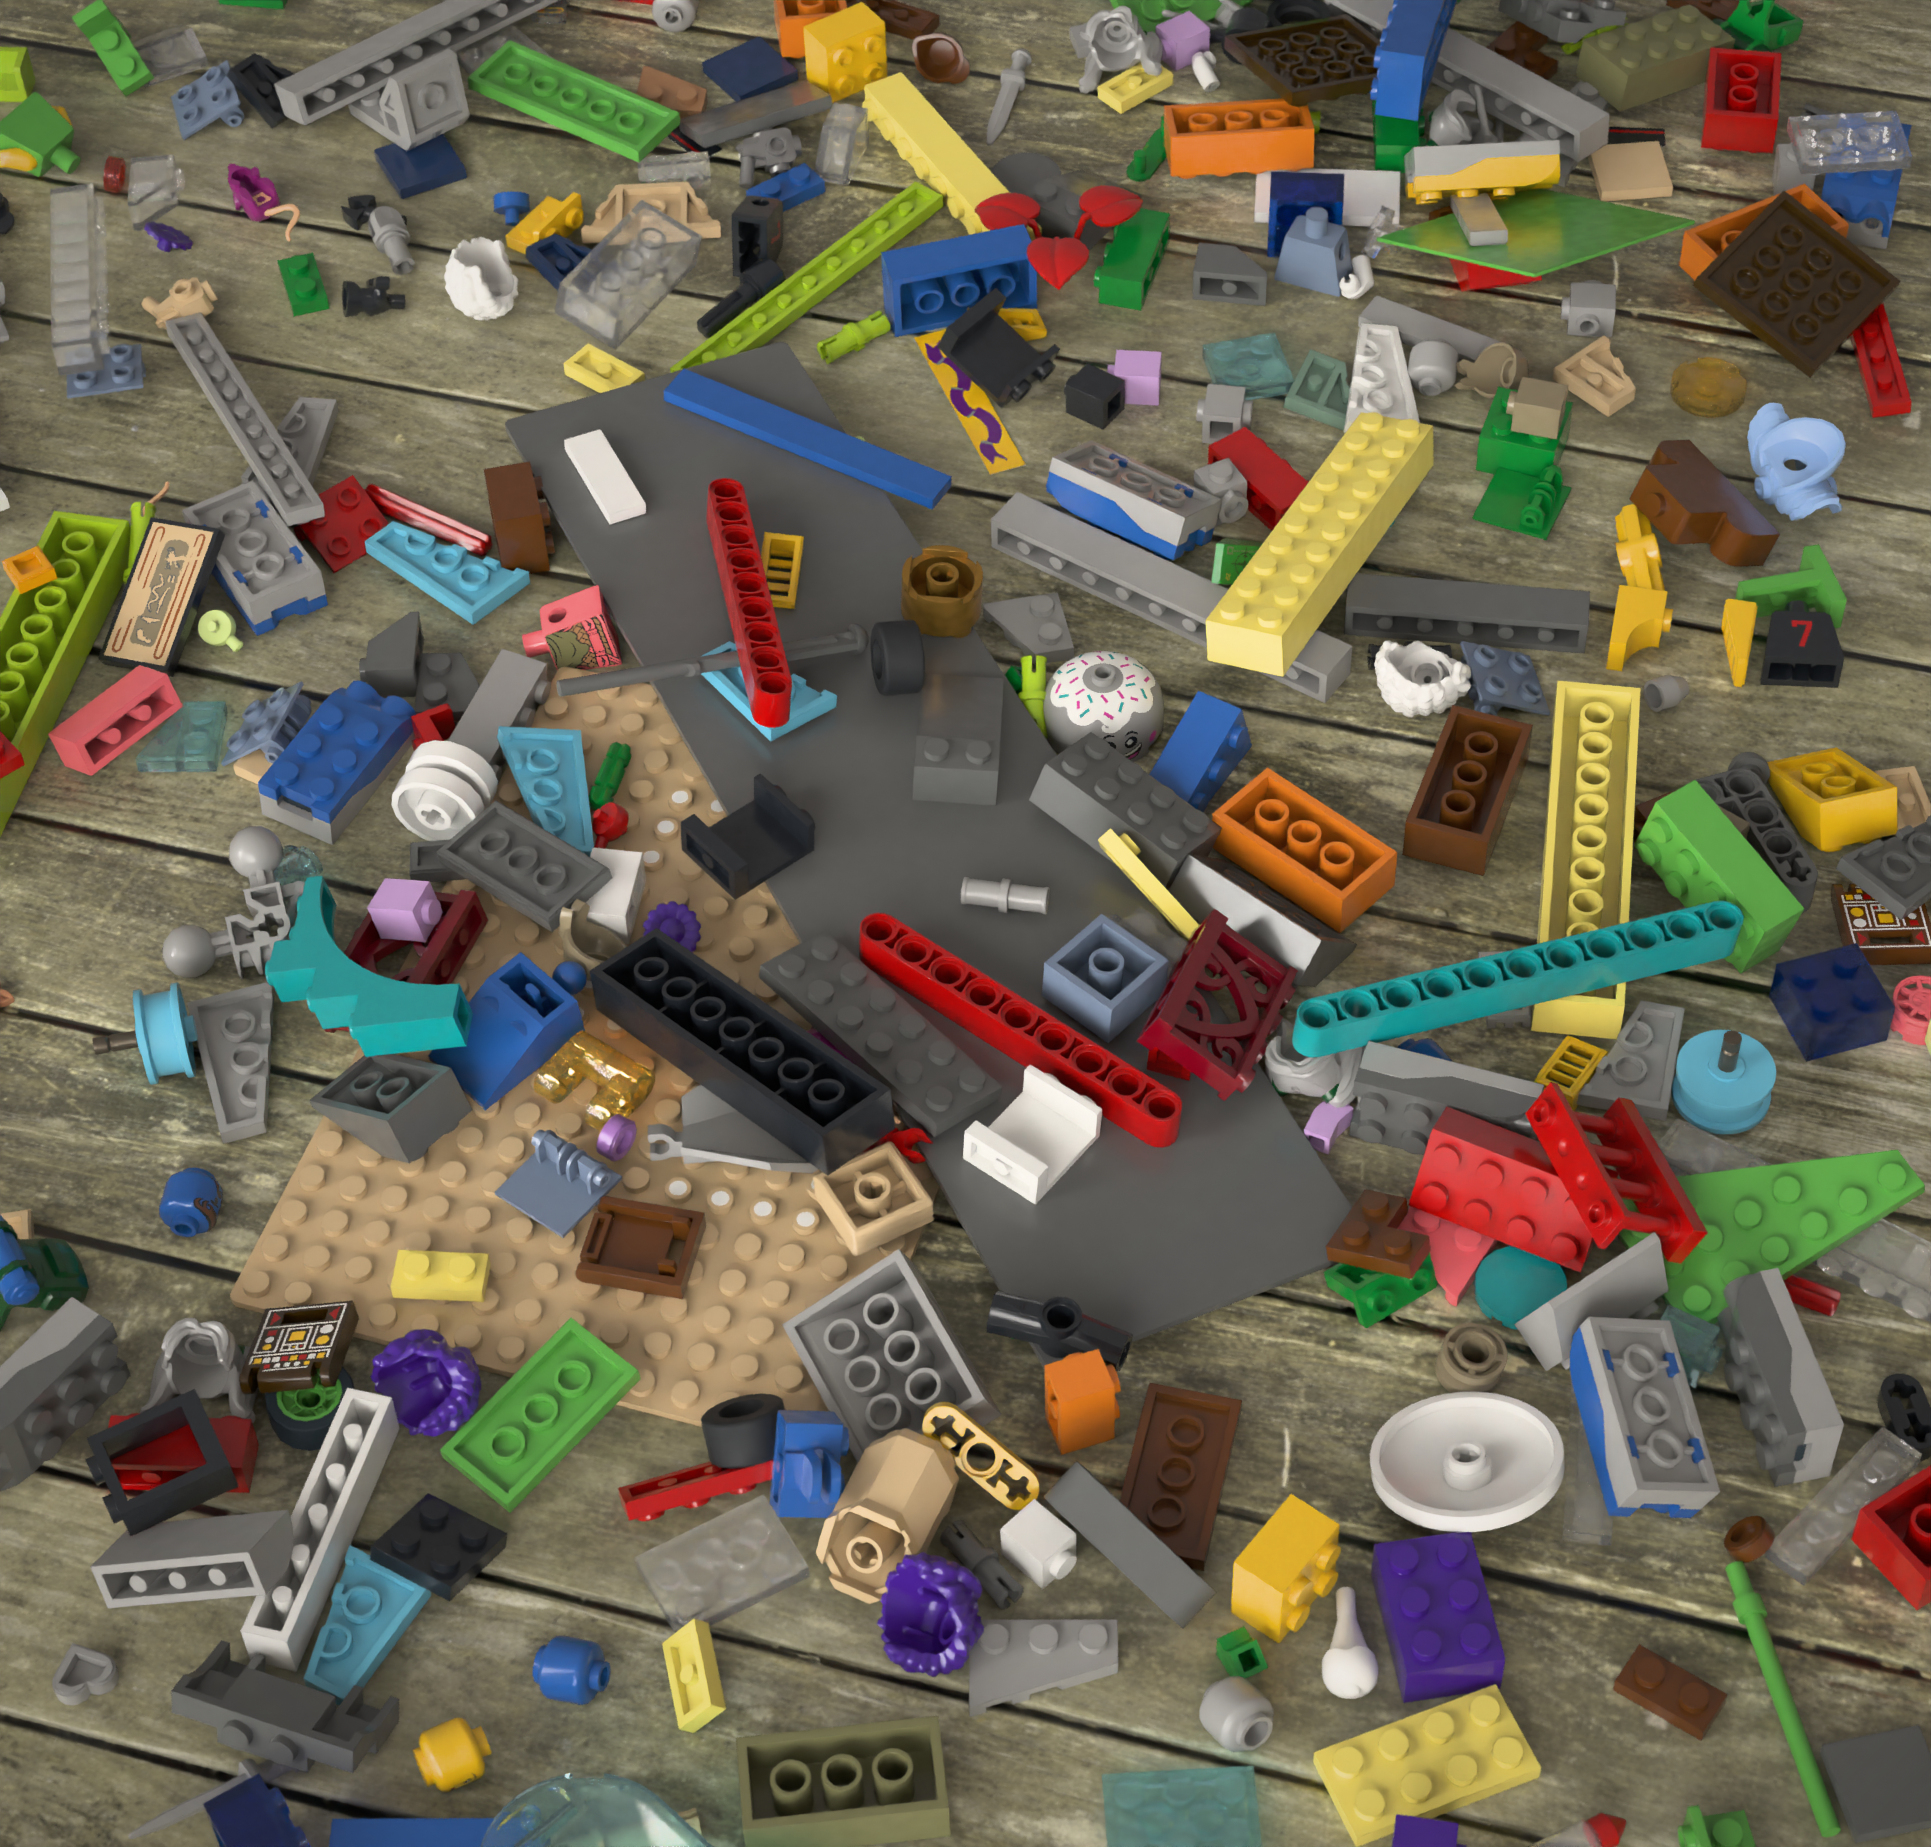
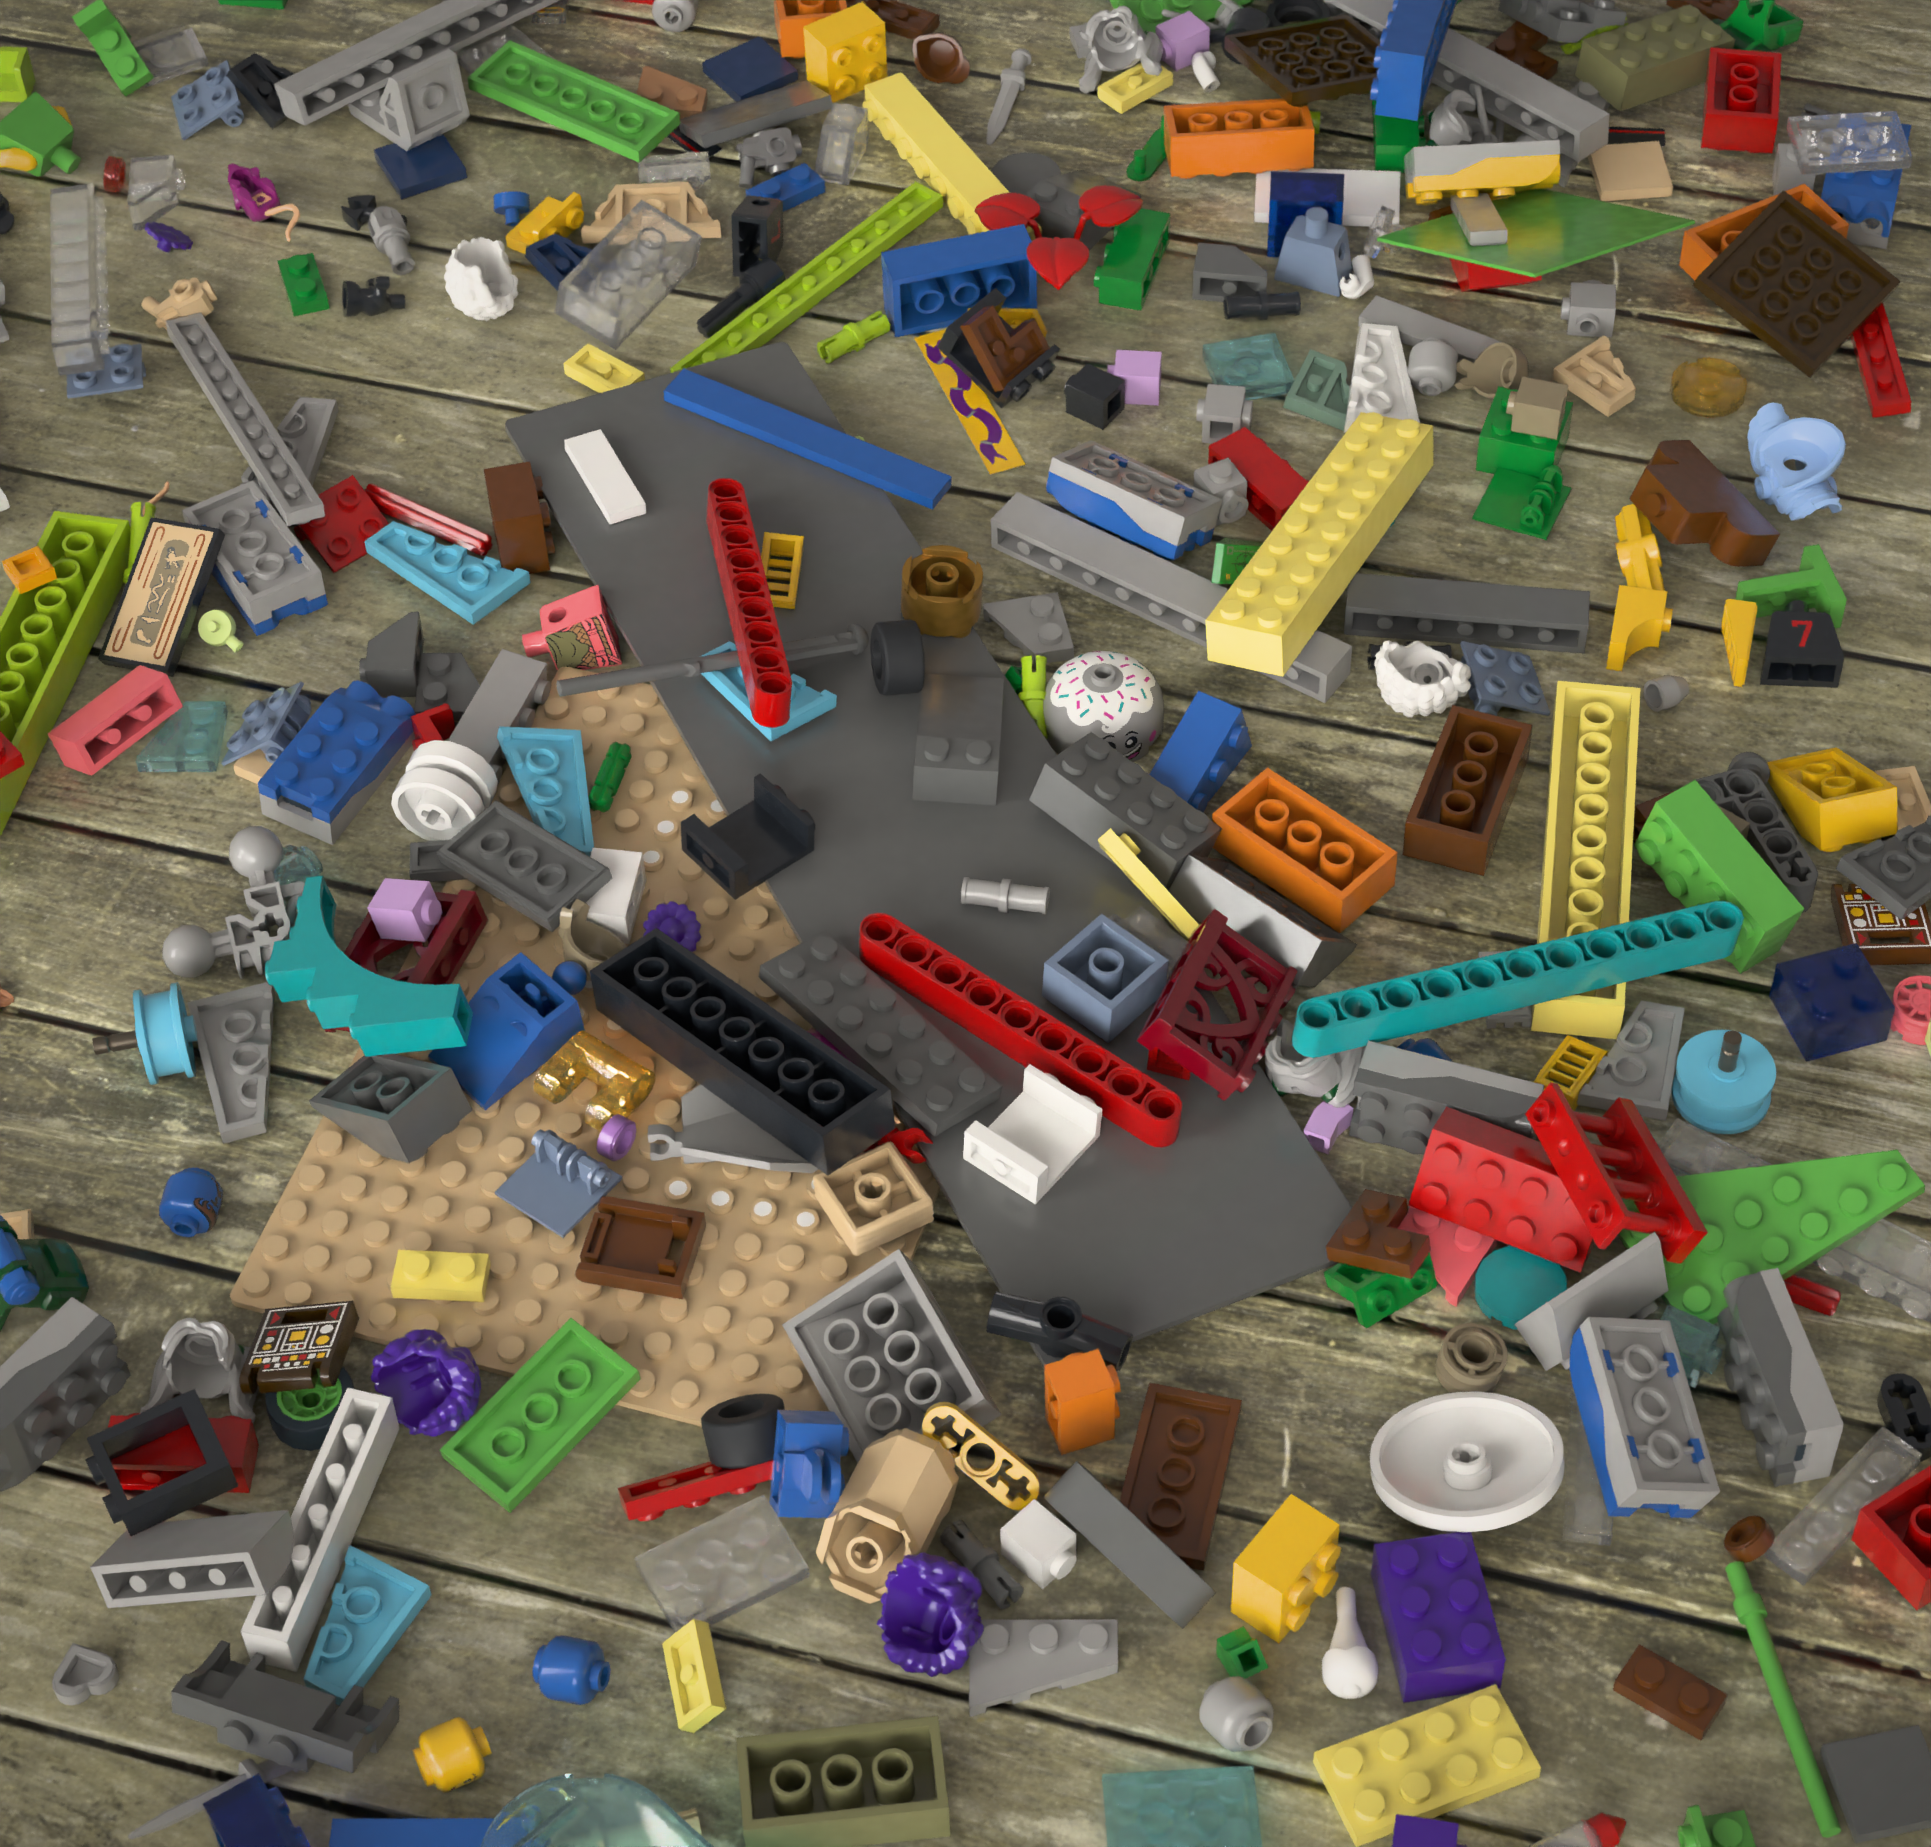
black plate [370,1493,507,1601] -> none
red piece [592,802,629,849] -> none
none -> reddish brown plate [960,305,1050,392]
none -> black pin [1223,291,1301,321]

